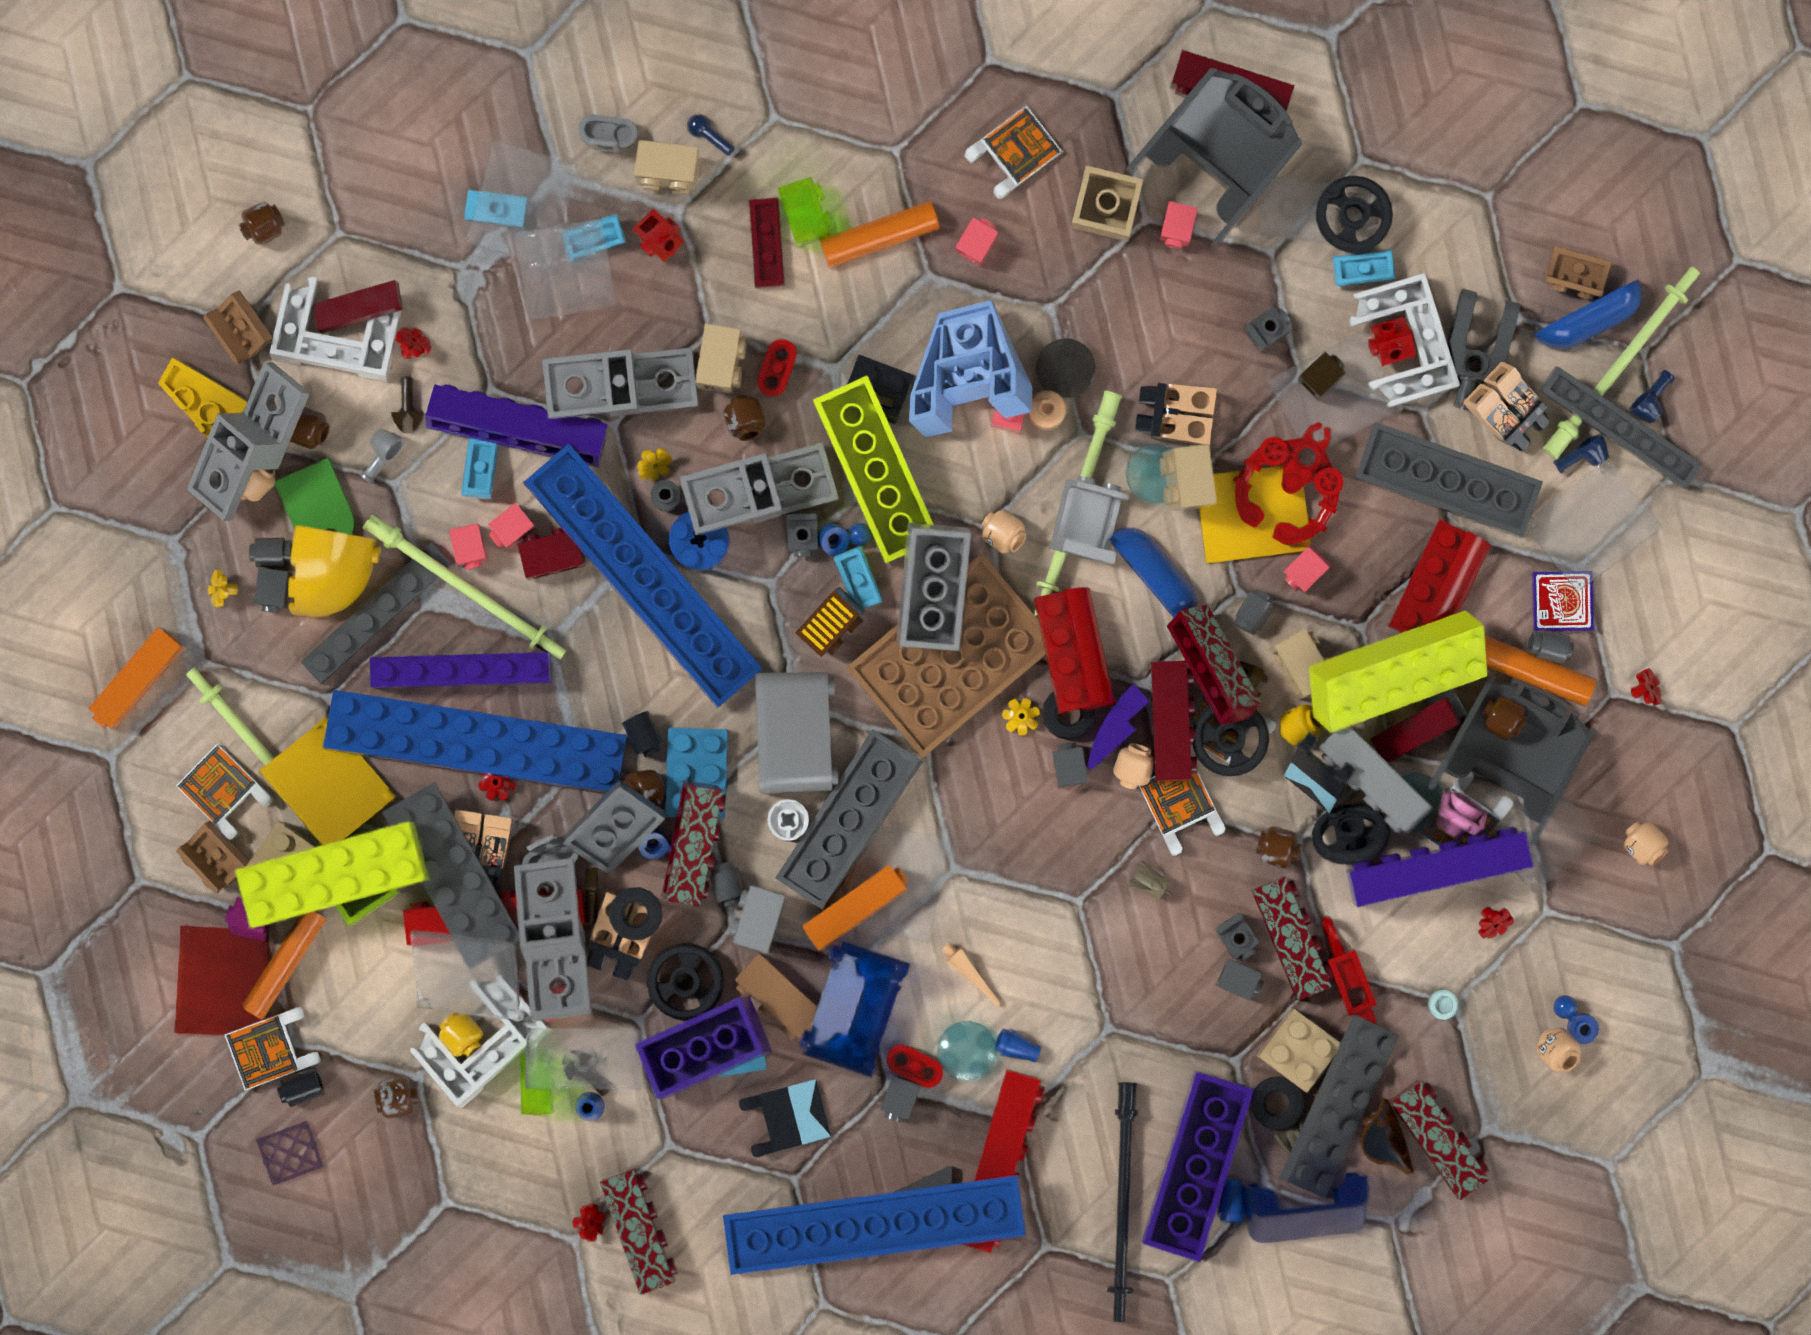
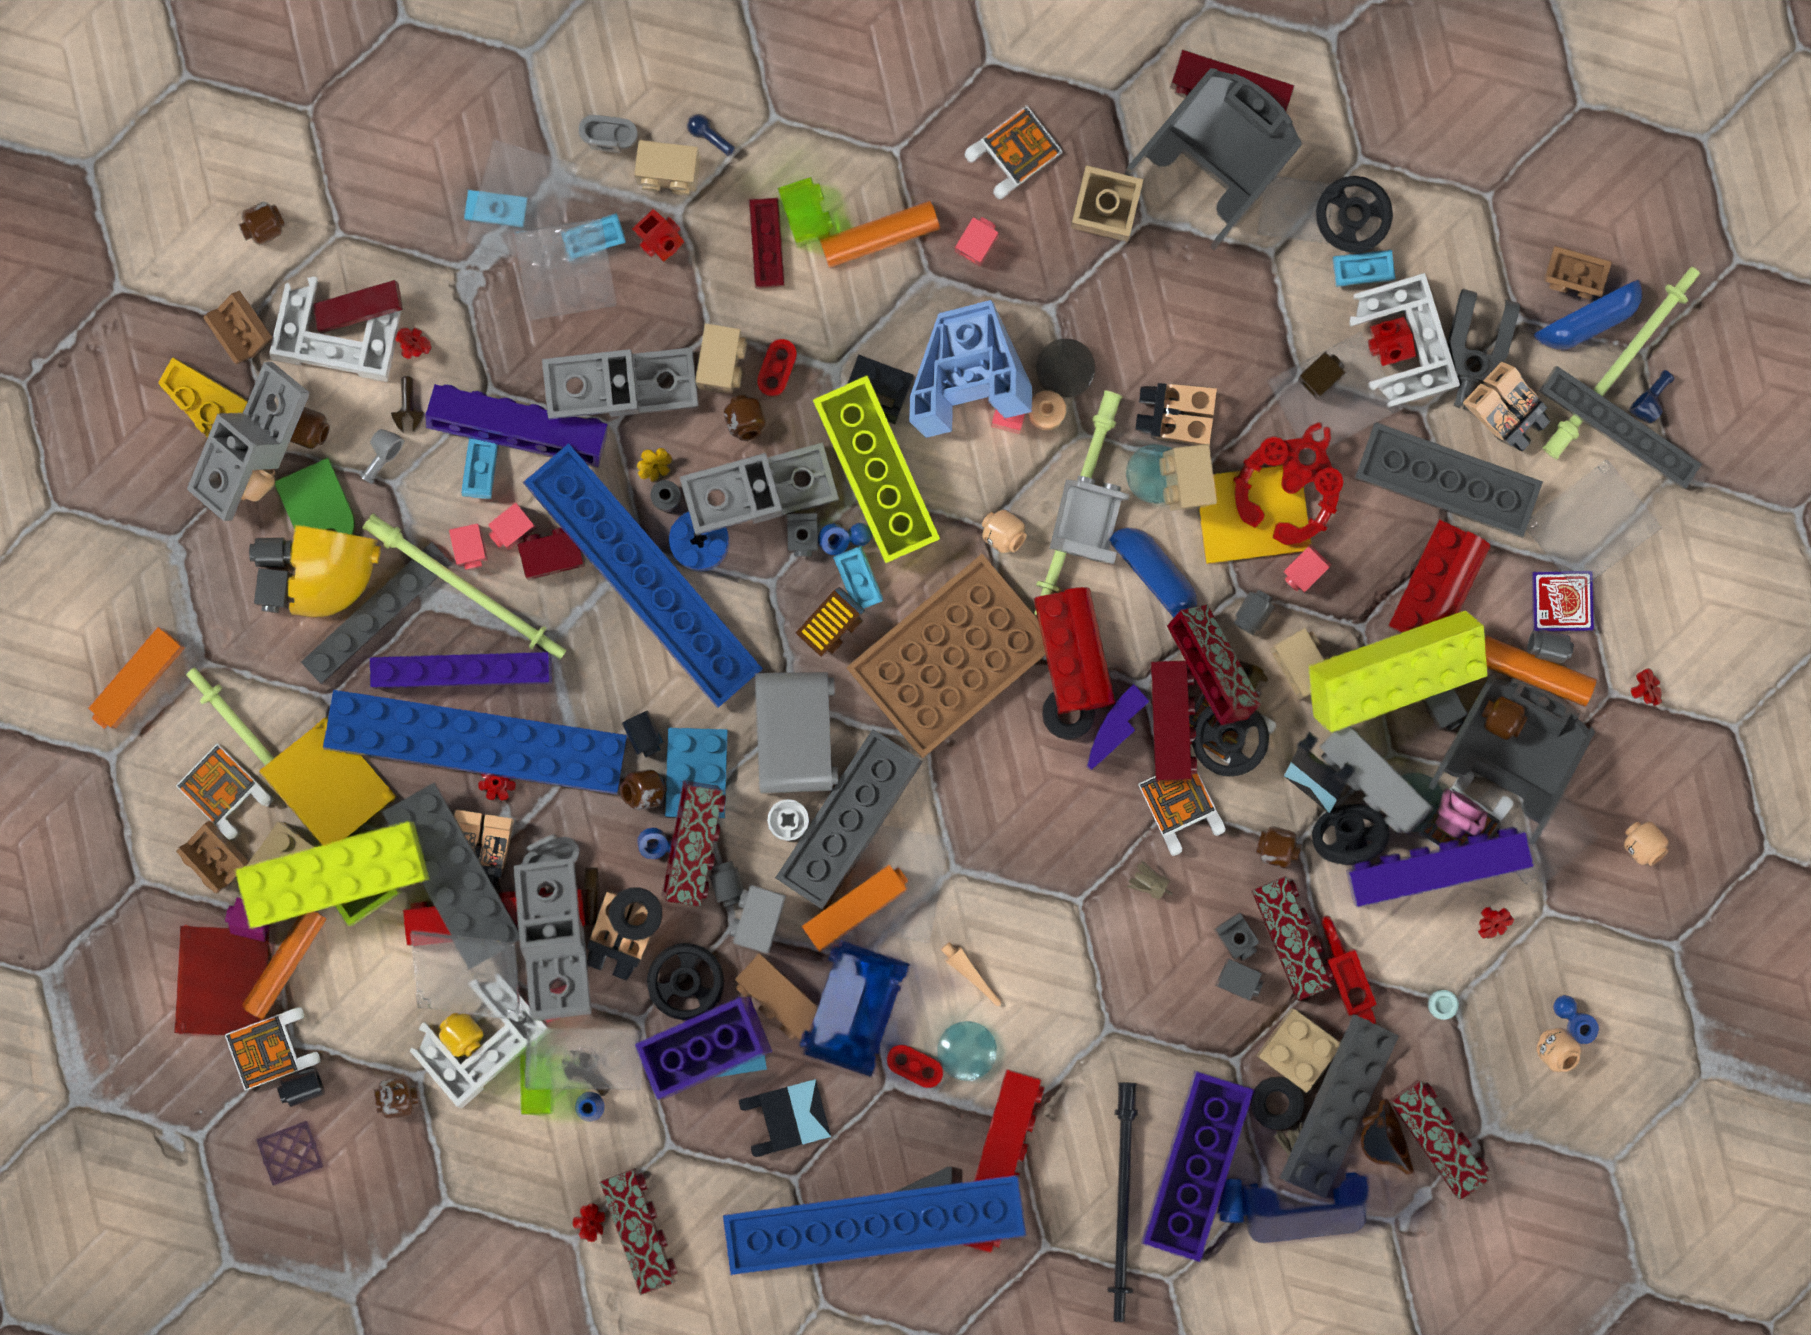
yellow plant [208,570,238,608] -> none
dark grey plate [562,780,666,875] -> none
dark grey brick [880,1075,921,1123] -> none
light grey brick [896,522,971,651] -> none
blue cone [994,1028,1041,1063] -> none
yellow plant [1002,698,1040,736] -> none
dark grey brick [1052,742,1088,787] -> none
light nougat head [1113,743,1155,789] -> none
coral brick [1159,201,1198,249] -> none
dark grey brick [1243,306,1291,353] -> none
yellow head [1279,704,1324,746] -> none
dark red tile [1370,697,1461,762] -> none
dark blue bar [1553,433,1609,474] -> none

